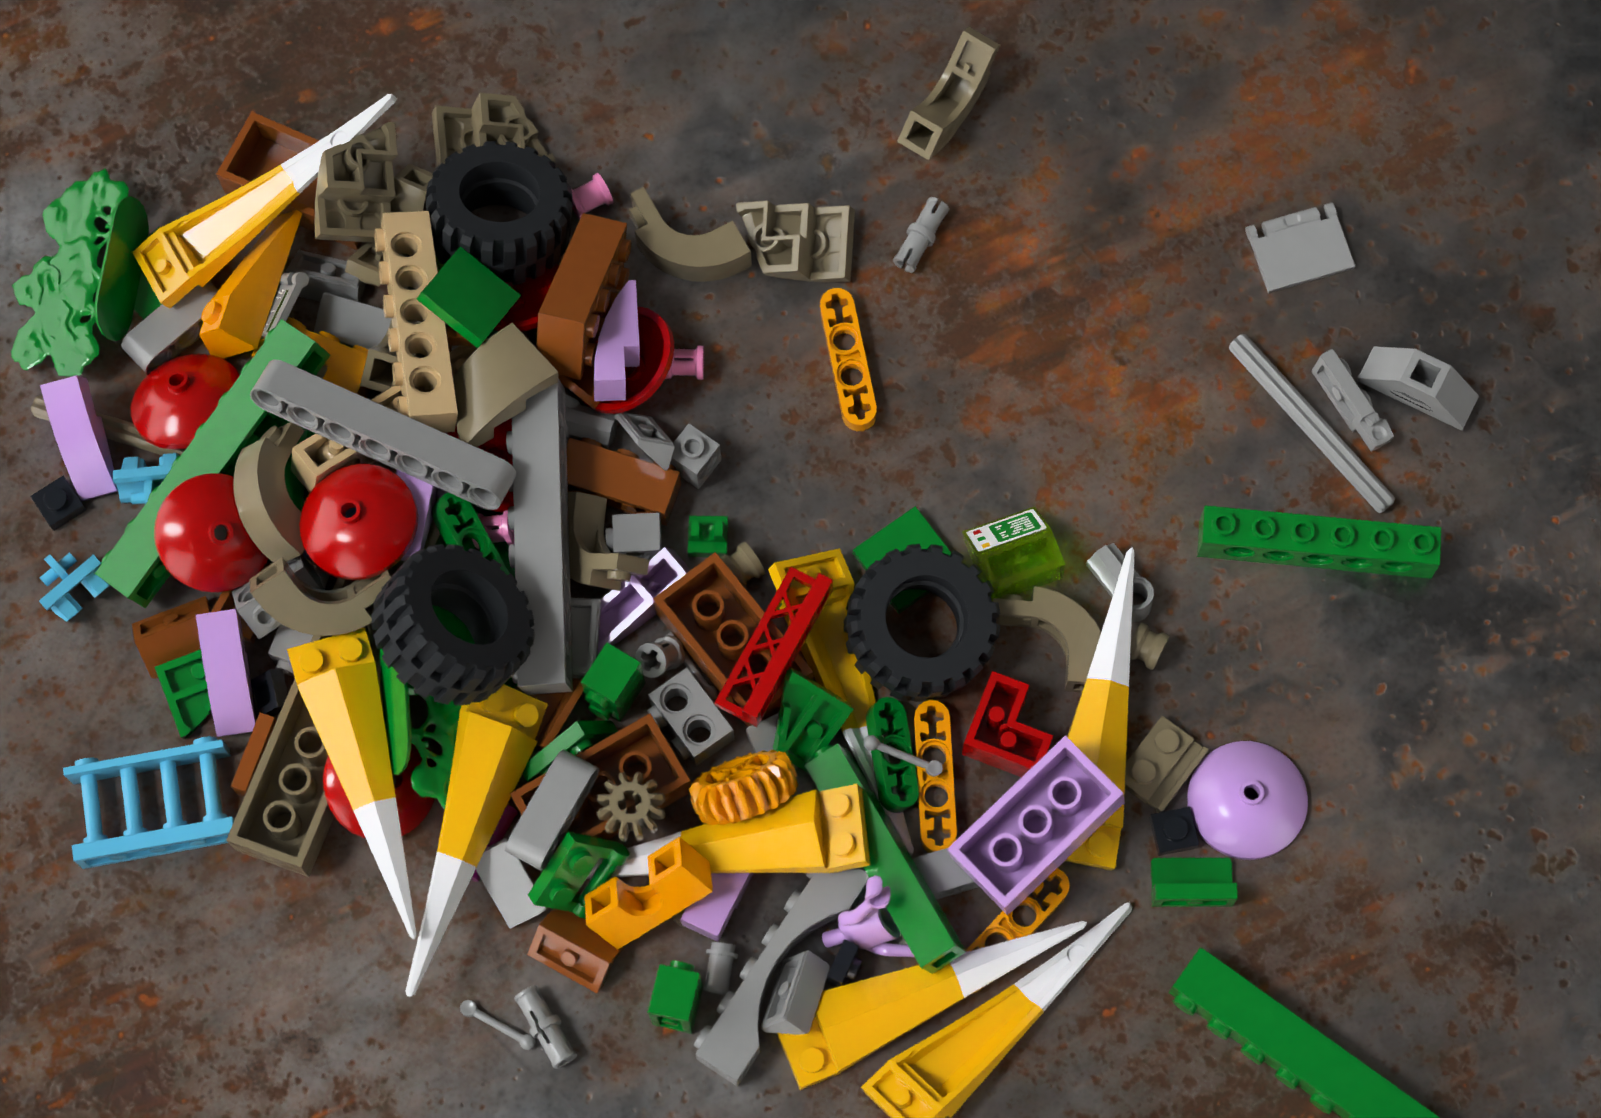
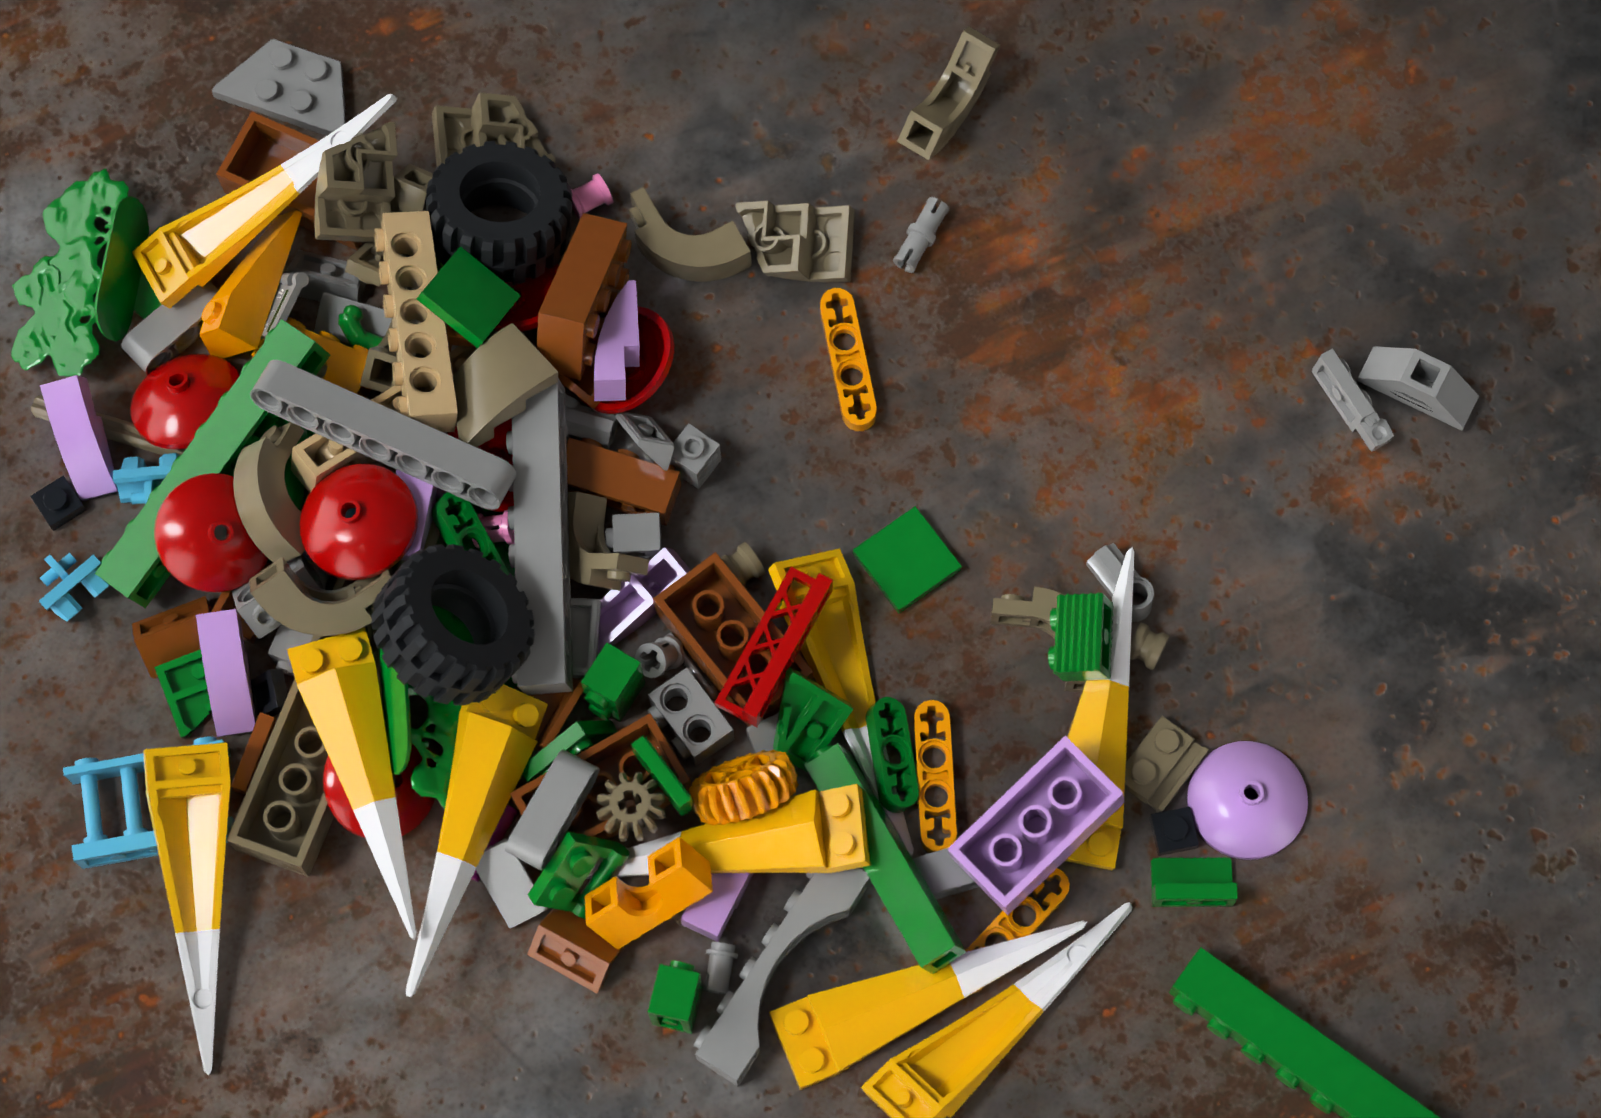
light grey hinge [460,1000,536,1050] -> none
light grey pin [514,985,577,1069] -> none
bright pink bush [665,345,704,380] -> none
green tile [688,515,728,558] -> none
light grey slope [761,950,829,1035] -> none
lavender piece [822,876,914,957] -> none
black plate [827,939,863,987] -> none
black tyre [843,544,1001,702] -> none
light grey hinge [864,735,943,777] -> none
clear neon green slope [962,506,1066,602] -> none
red brick [962,671,1053,777] -> none
green brick [1197,505,1442,579] -> none
light grey axle [1229,334,1395,513] -> none
light grey piece [1245,202,1355,293] -> none
none -> yellow plate [143,743,231,1075]
none -> light grey wing [212,39,346,136]
none -> green arm [338,305,383,350]
none -> green tile [631,736,693,817]
none -> green brick [1048,592,1114,681]

